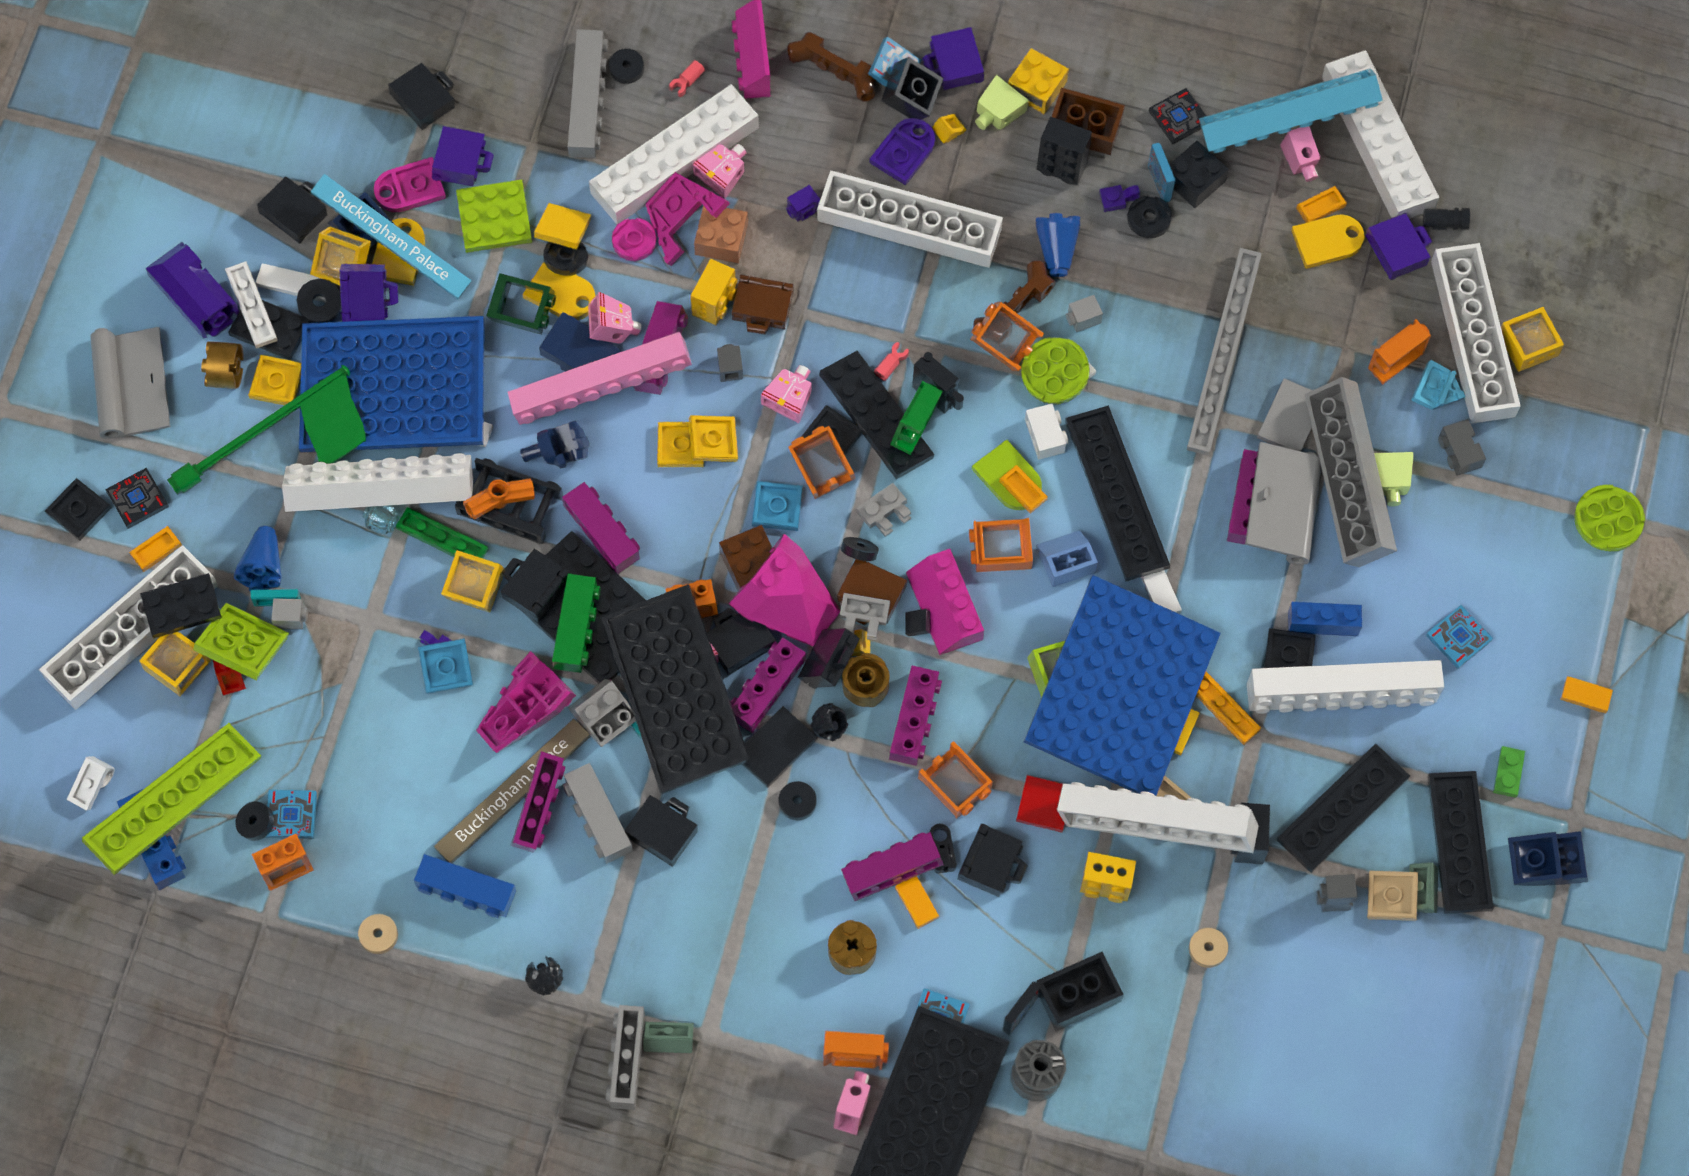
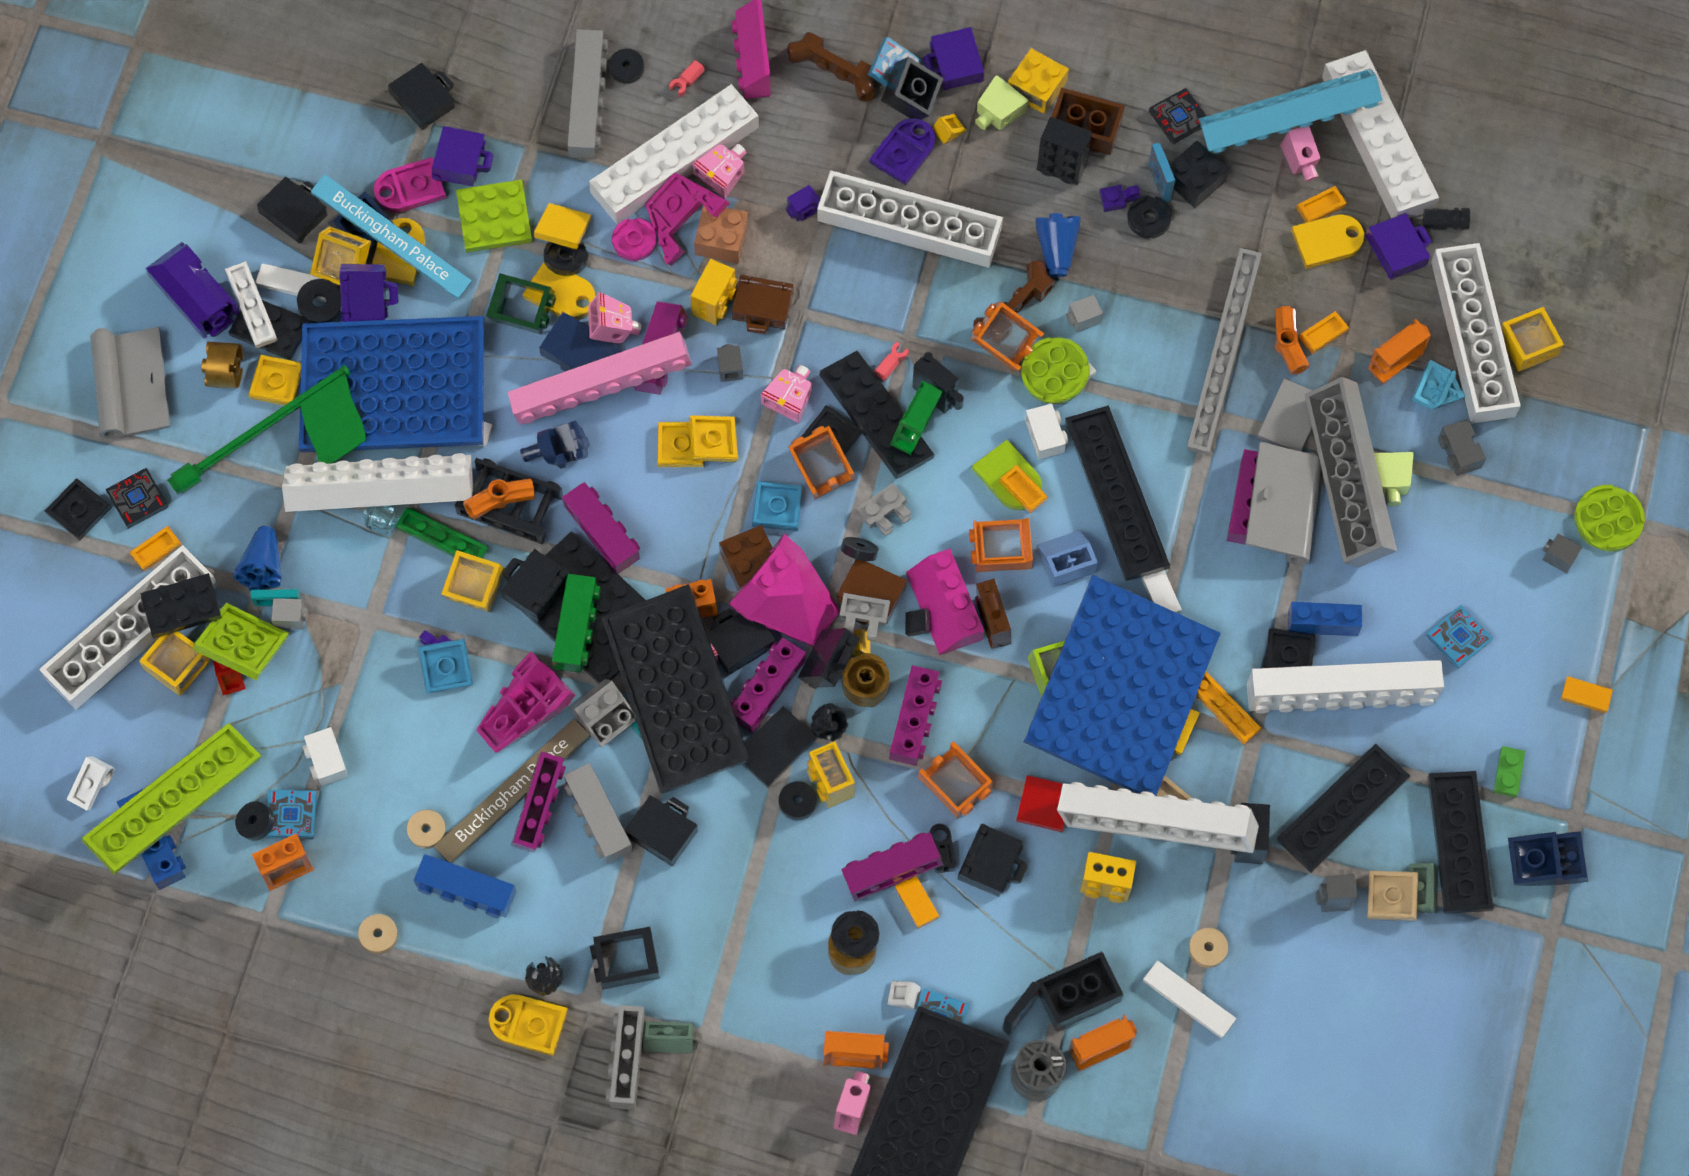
none -> white brick [302,727,349,786]
none -> tan piece [407,810,446,849]
none -> yellow tile [489,994,568,1056]
none -> black window [590,926,660,989]
none -> yellow piece [806,741,855,808]
none -> black tile [831,910,880,959]
none -> white slope [887,981,921,1010]
none -> reddish brown piece [975,578,1011,649]
none -> orange window [1069,1015,1137,1072]
none -> white tile [1143,960,1237,1039]
none -> orange piece [1275,306,1309,375]
none -> light orange tile [1299,311,1349,354]
none -> dark grey brick [1542,534,1582,574]

